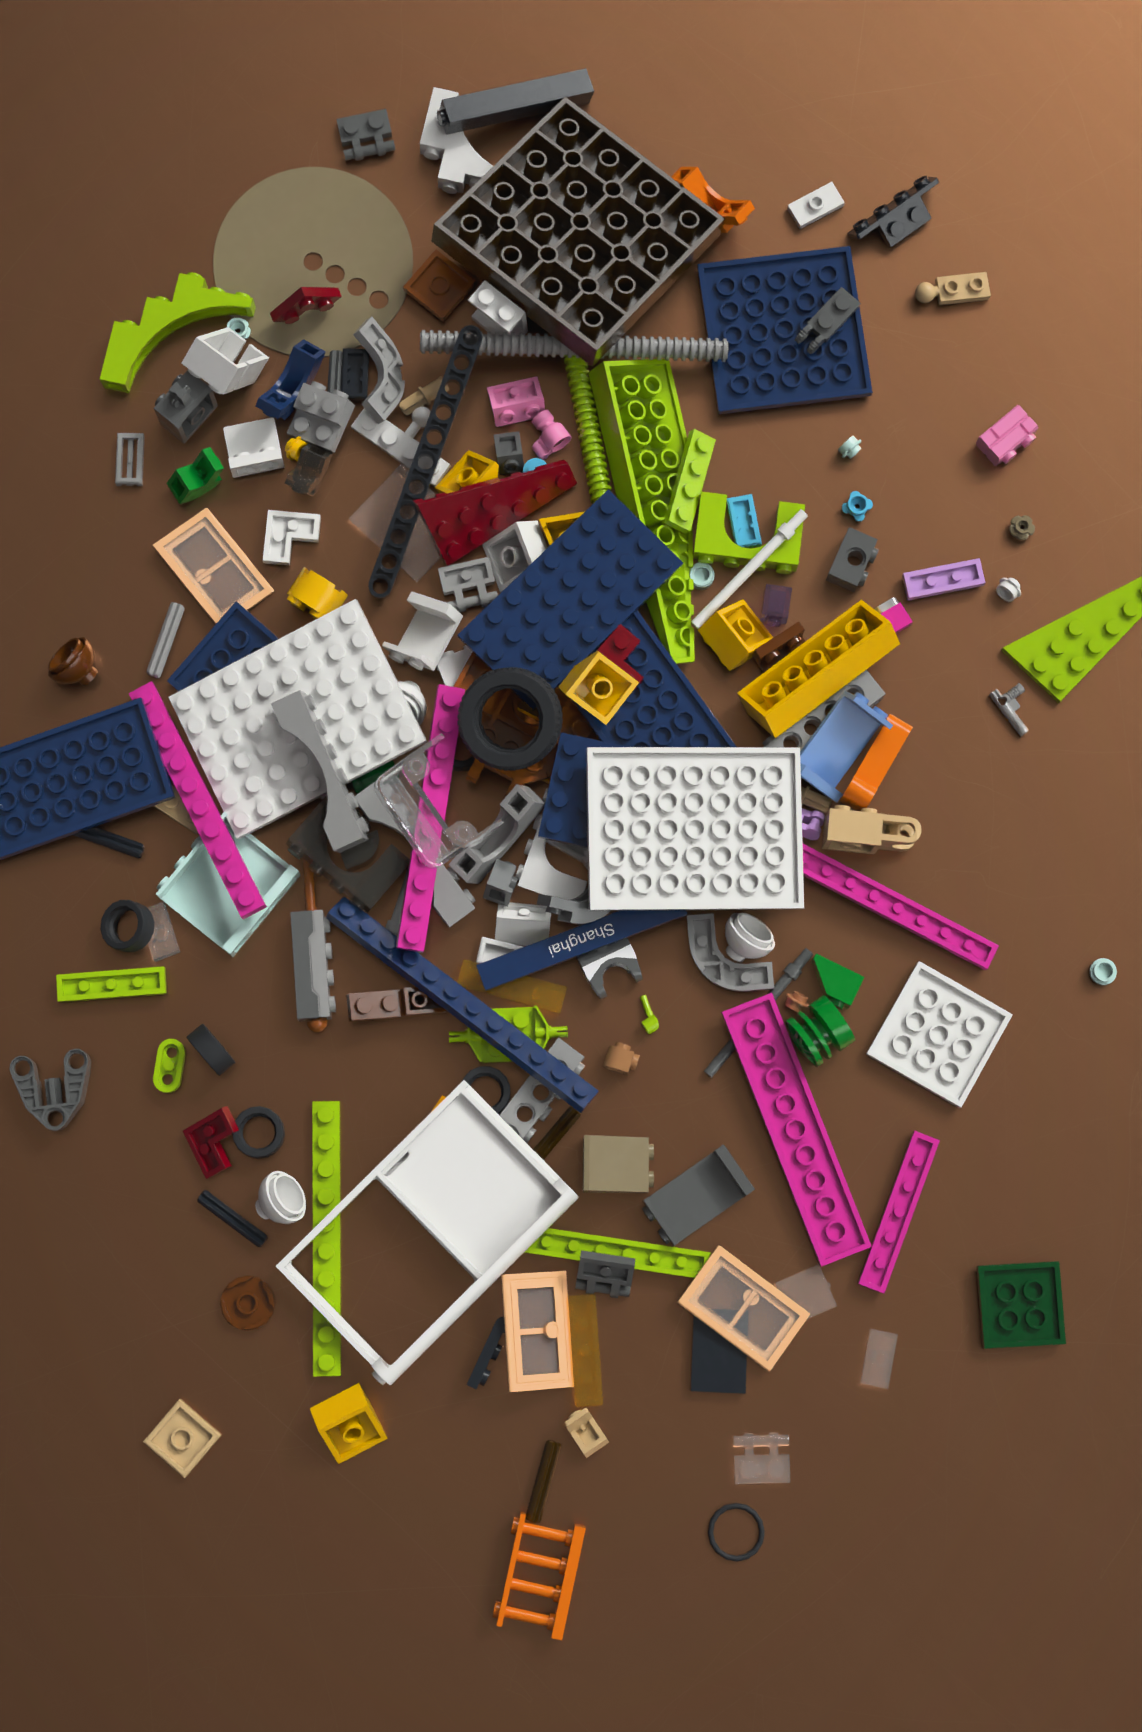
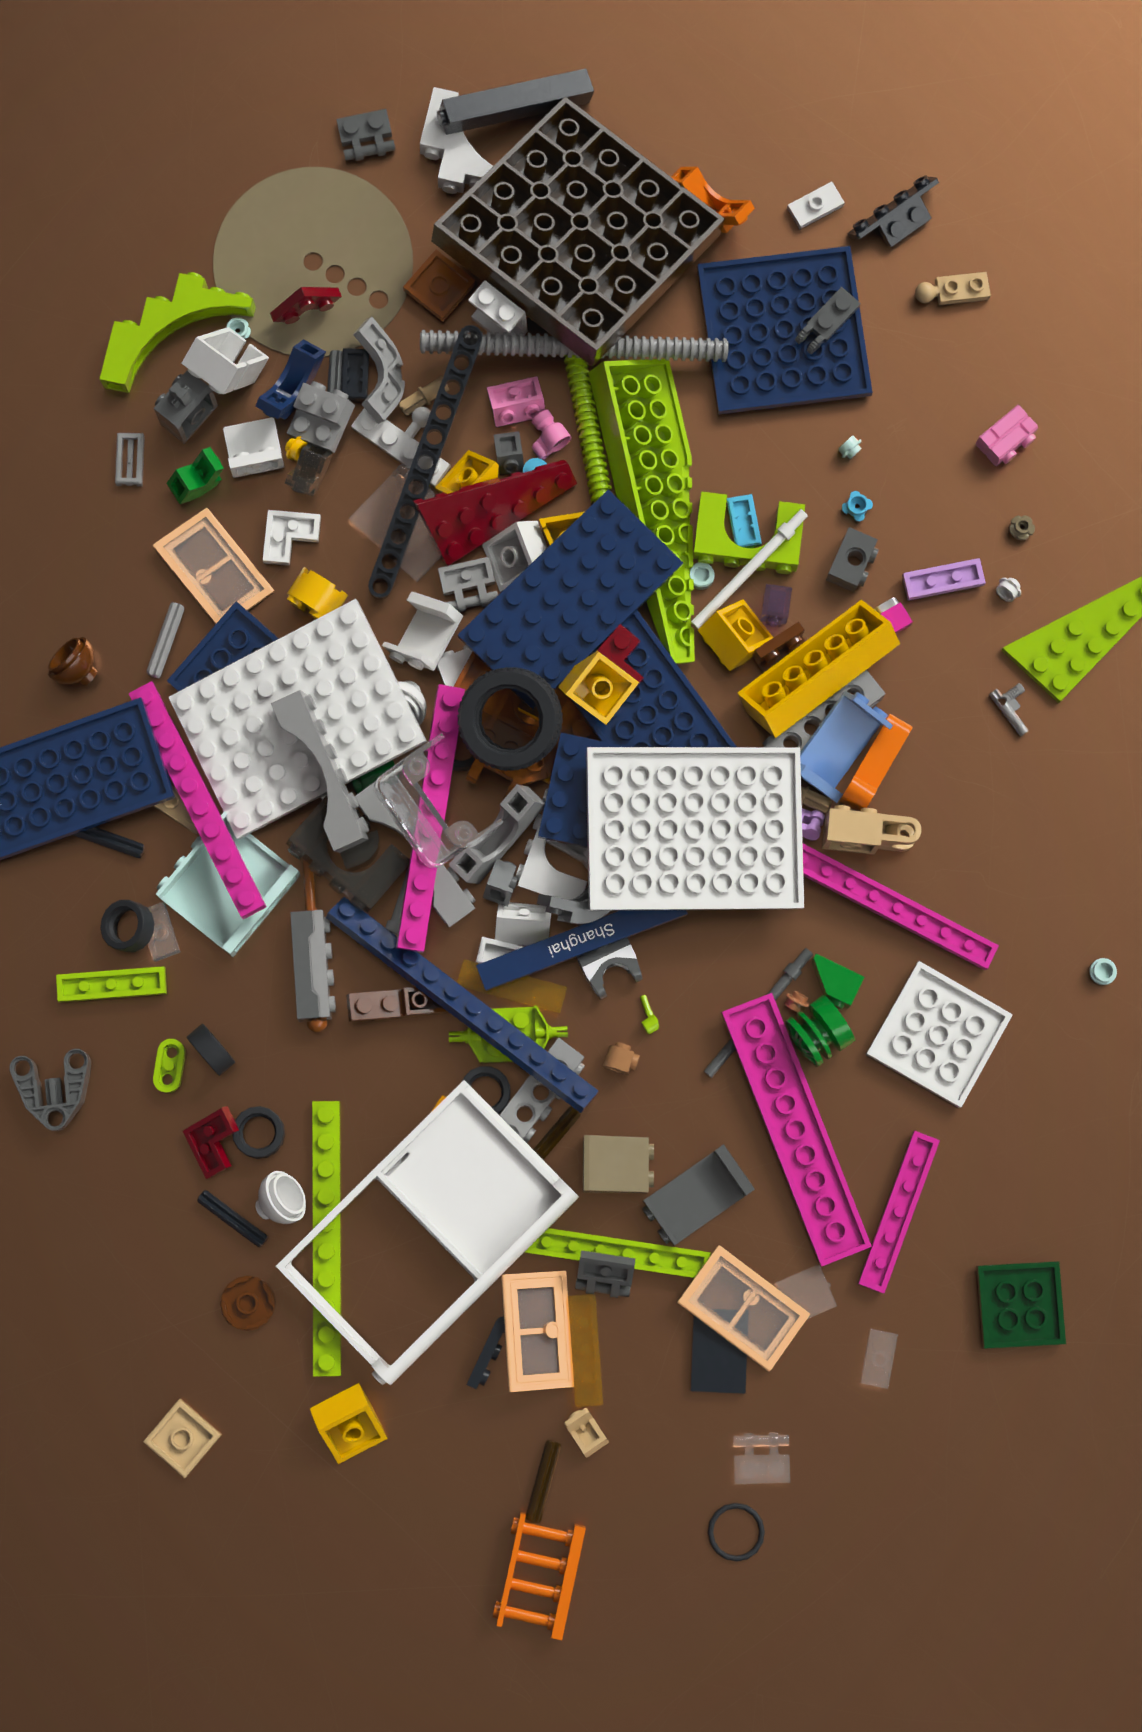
lime plate [664,429,716,534] -> none
light grey plate [687,913,774,992] -> none
white piece [725,913,775,962] -> none

